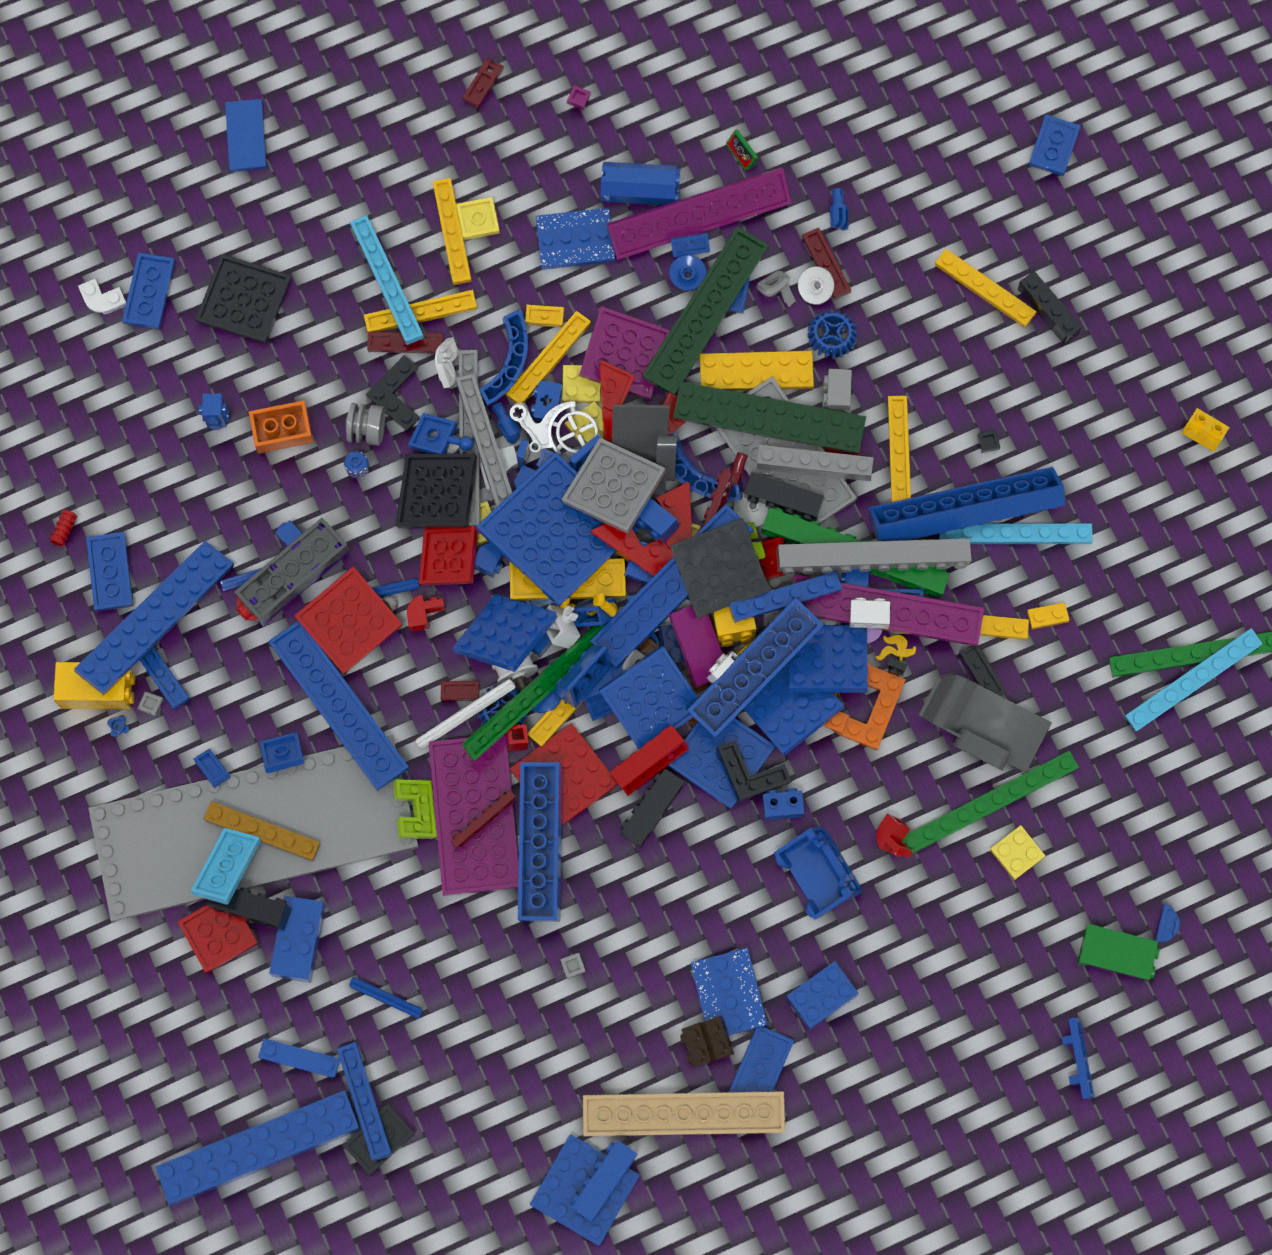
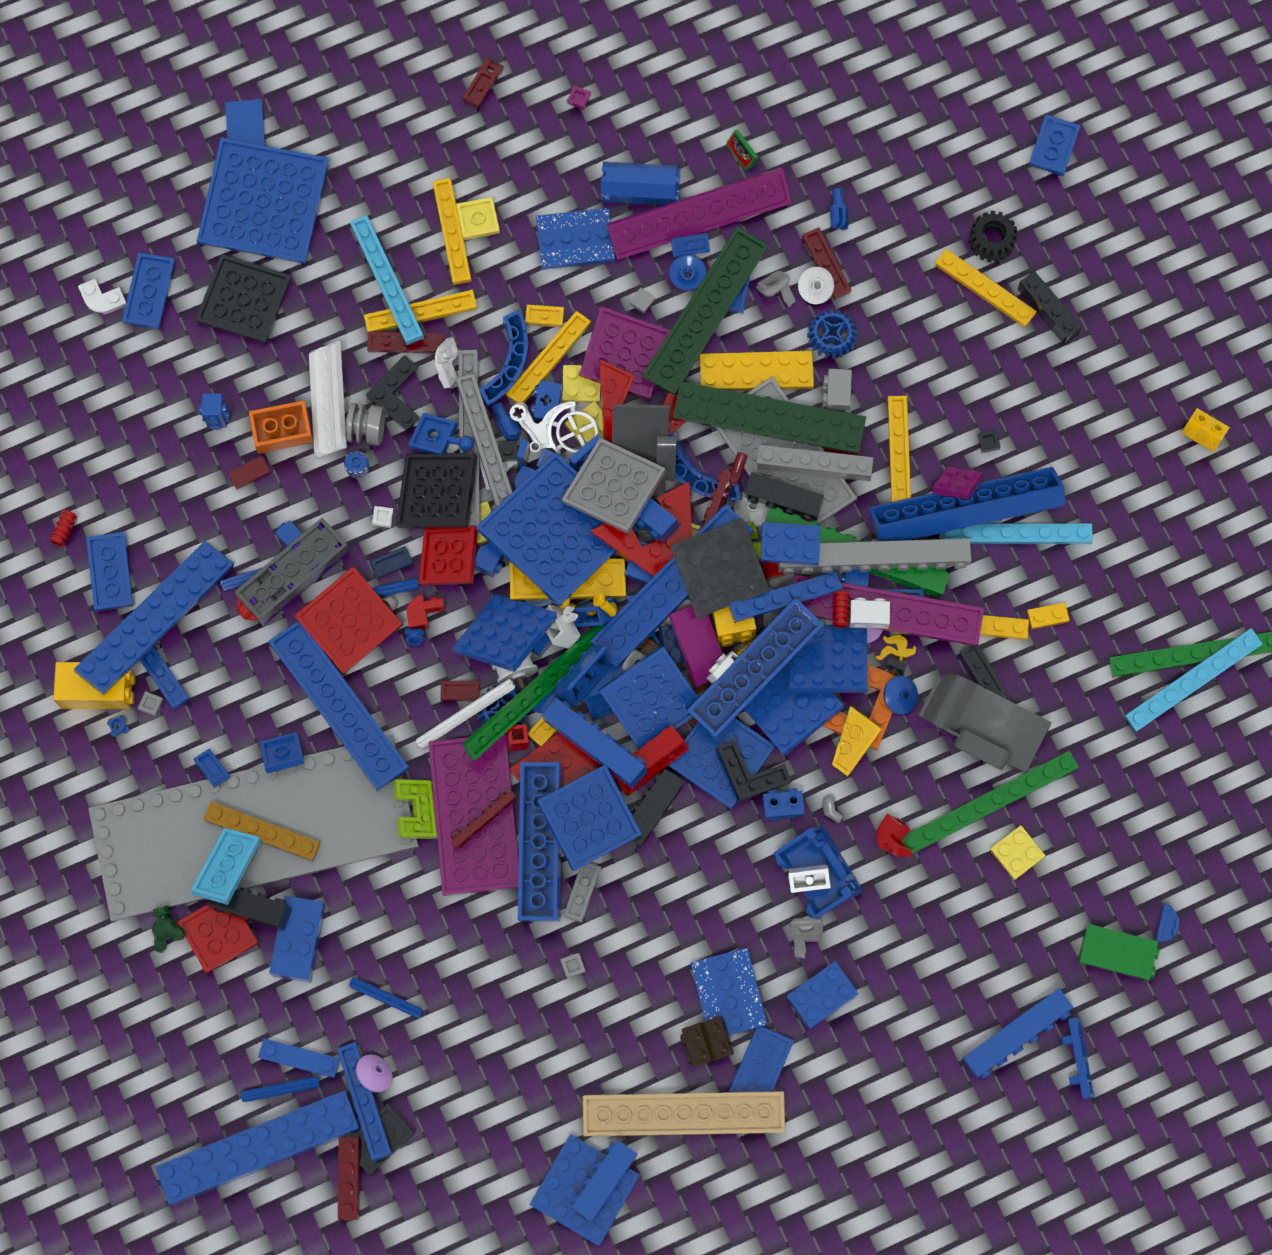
none -> dark green animal [152,905,186,953]
none -> blue plate [197,138,329,264]
none -> dark red tile [228,456,271,490]
none -> blue axle [241,1076,320,1102]
none -> white plate [309,341,347,458]
none -> dark red plate [338,1137,360,1220]
none -> lavender dish [356,1054,392,1092]
none -> dark blue tile [371,546,413,579]
none -> white tile [372,506,394,528]
none -> blue plate [405,628,425,646]
none -> black plate [498,441,517,462]
none -> blue plate [536,765,642,871]
none -> blue brick [541,698,648,789]
none -> light grey tile [563,863,601,923]
none -> light grey tile [629,288,655,314]
none -> blue plate [760,522,820,566]
none -> white brick [788,864,830,893]
none -> light grey piece [789,918,823,959]
none -> light grey arm [822,795,844,824]
none -> red piece [832,591,850,628]
none -> yellow wing [832,706,882,776]
none -> blue dish [884,676,918,715]
none -> magenta plate [932,467,983,499]
none -> blue brick [961,988,1074,1079]
none -> black tyre [969,211,1018,262]

